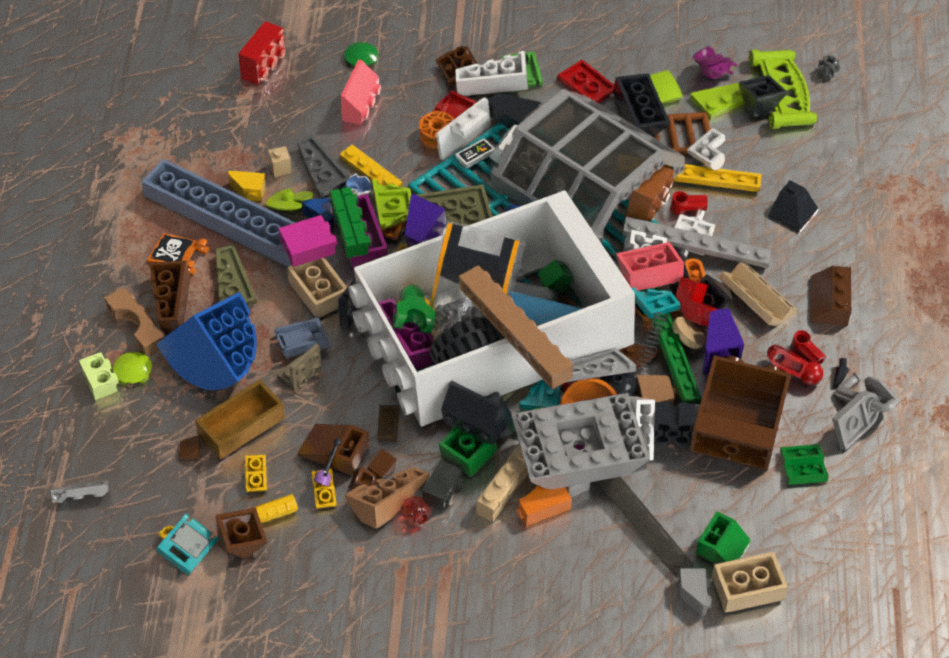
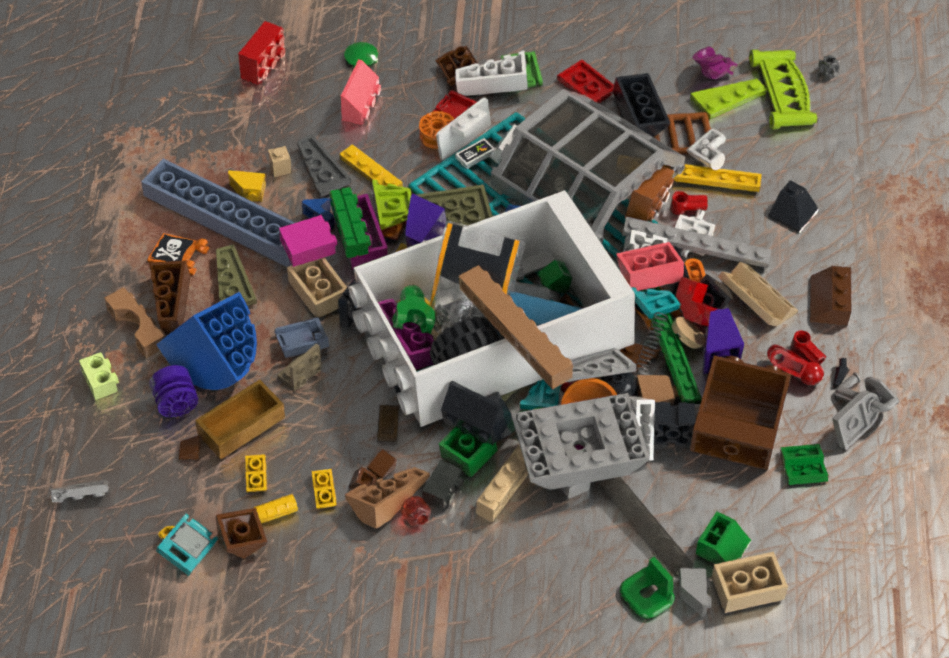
lime dish [113,352,152,384] -> none
lime piece [266,188,313,211] -> none
reddish brown slope [298,424,369,476] -> none
hinge [313,438,342,487] -> none
medium blue hair [345,174,372,196] -> none
black slope [488,93,542,129] -> none
orange arch [516,485,572,526] -> none
lime slope [650,70,683,104] -> none
black slope [739,75,787,117] -> none
none -> dark purple wheel [149,365,198,418]
none -> green piece [620,557,675,619]

